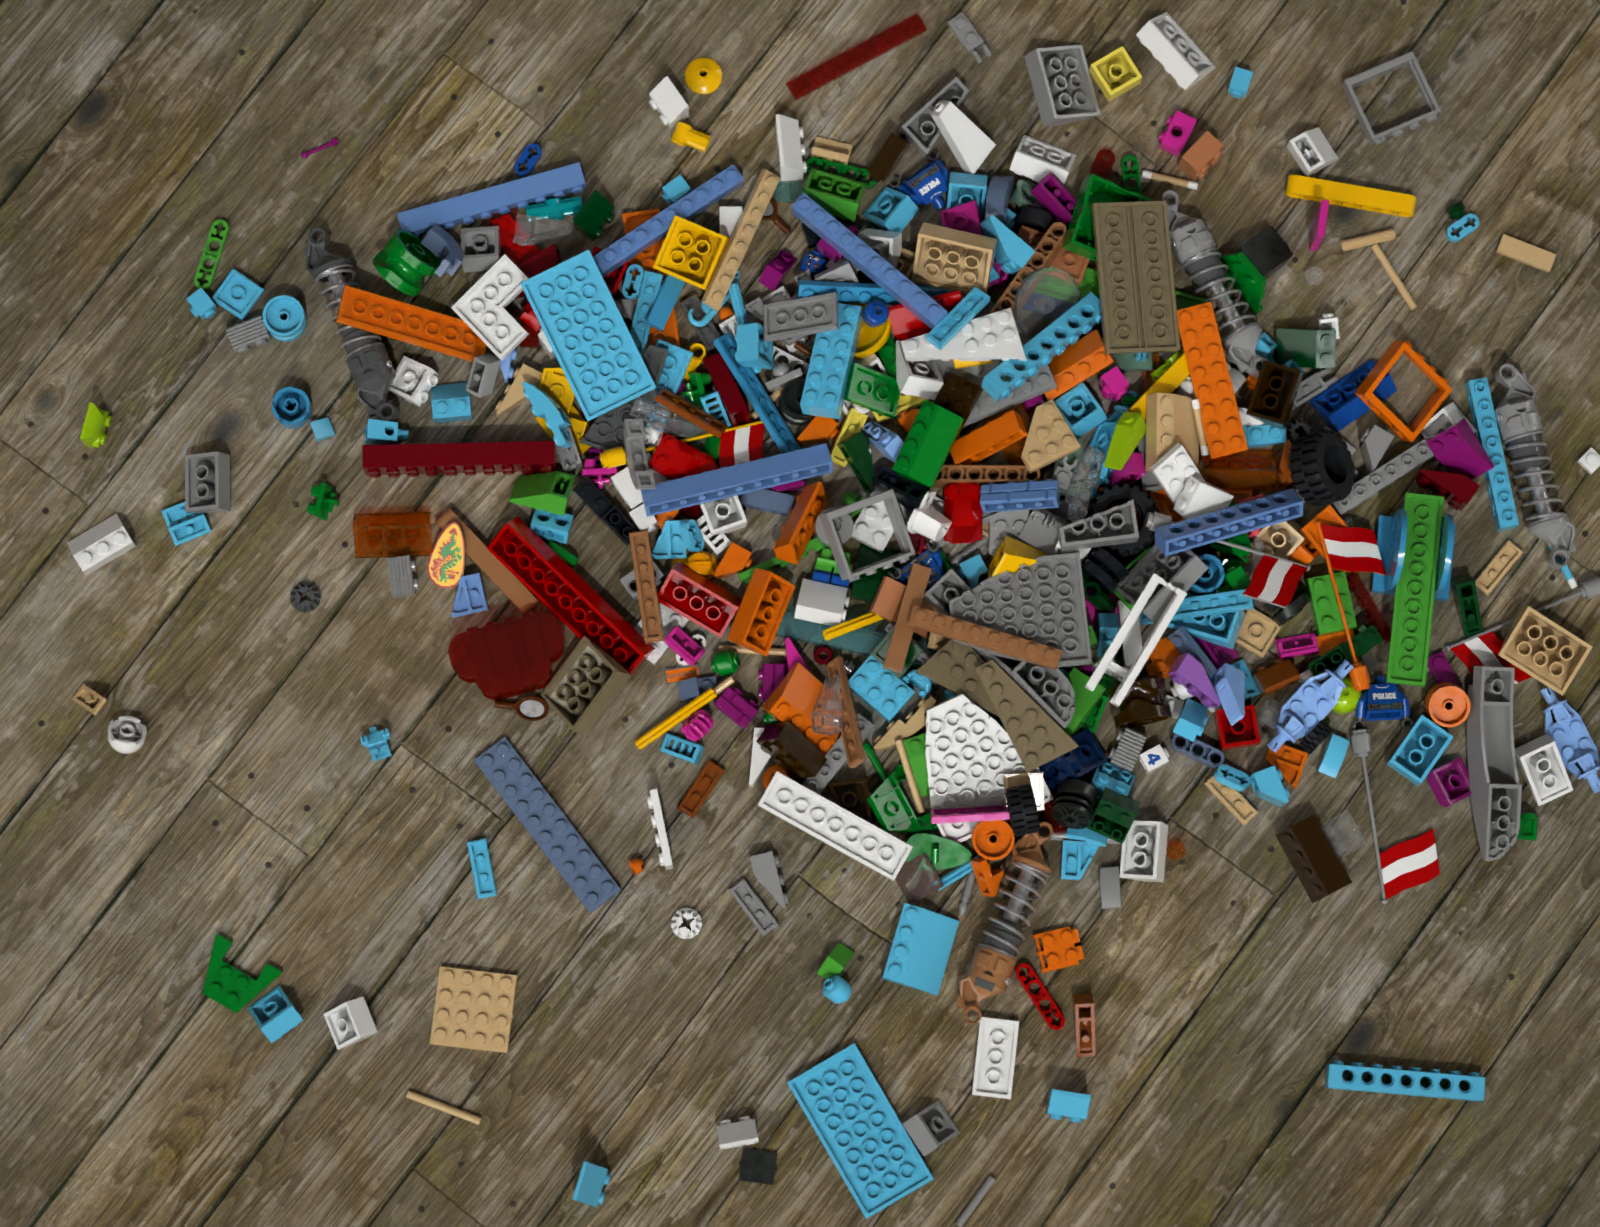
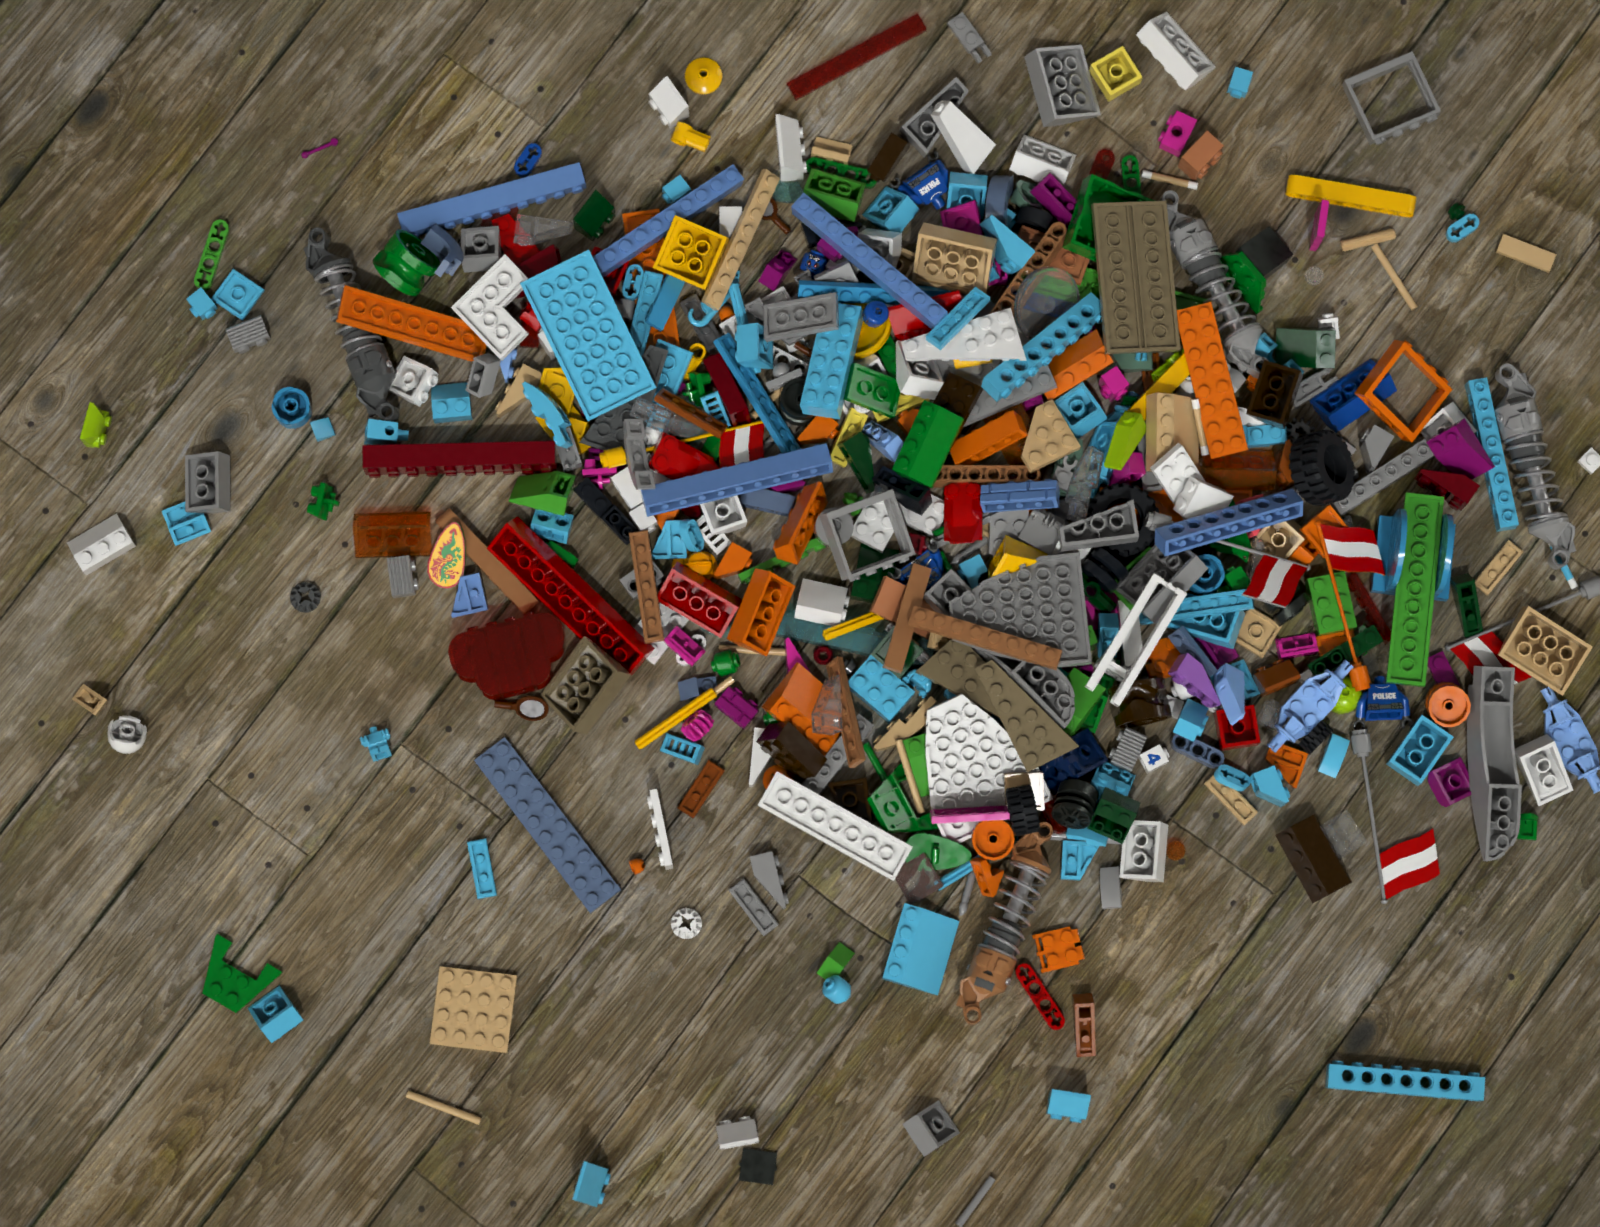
medium azure wheel [262,295,307,342] -> none
white slope [324,996,378,1050] -> none
teal piece [525,196,583,223] -> none
orange sticker [664,664,701,684] -> none
magenta brick [759,664,786,704] -> none
medium azure plate [787,1043,934,1219] -> none
hips [812,548,851,588] -> none
white container [907,490,952,542] -> none
white plate [972,1017,1019,1099] -> none
green tile [1221,556,1242,568] -> none
white slope [1287,127,1339,177] -> none

